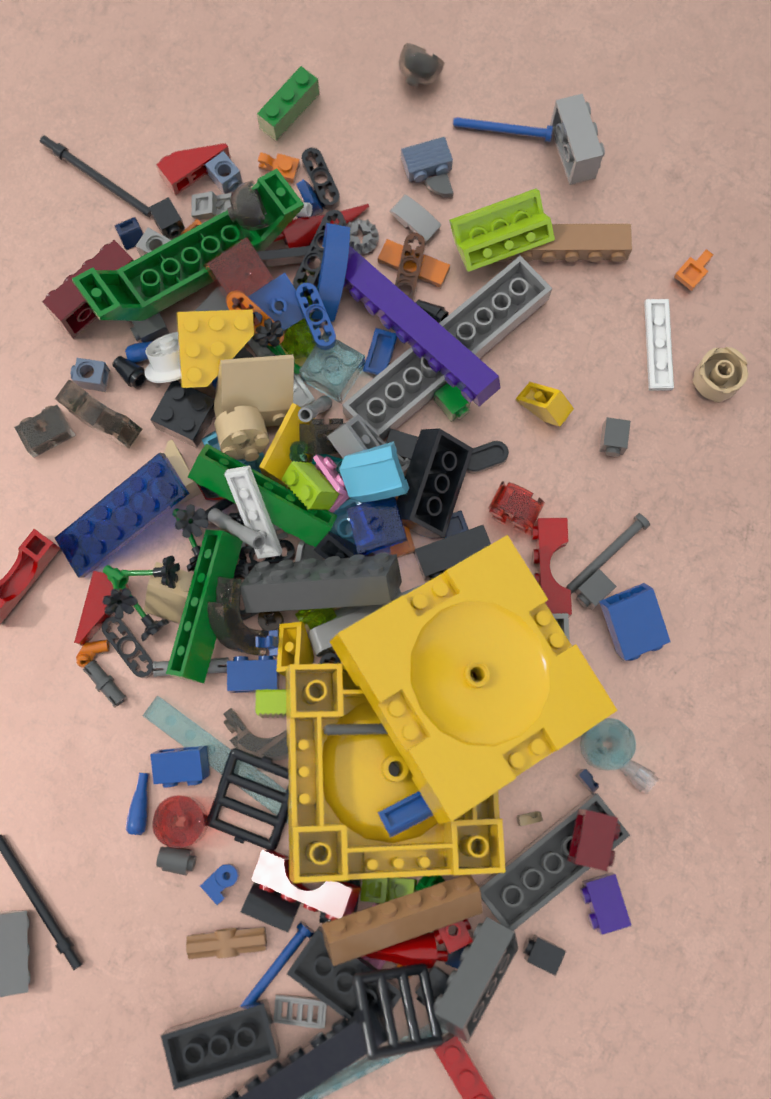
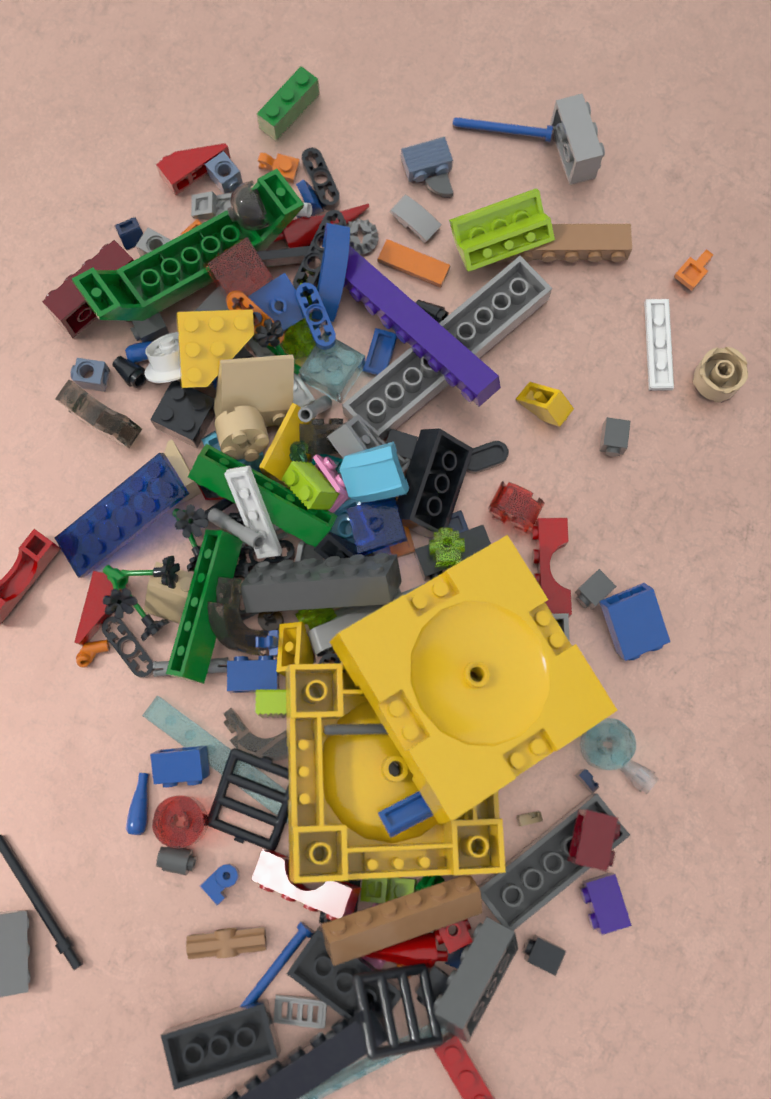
clear smoke brick [14,405,76,458] -> none
black bar [40,135,151,217] -> none
dark grey pin [83,660,127,708] -> none
black brick [148,197,185,239] -> none
black brick [240,882,301,933] -> none
reddish brown beam [395,233,426,301] -> none
clear smoke cylinder [399,43,445,88] -> none
green brick [434,383,471,422] -> none
dark grey bar [566,513,650,594] -> none
none -> clear neon green brick [429,528,465,566]

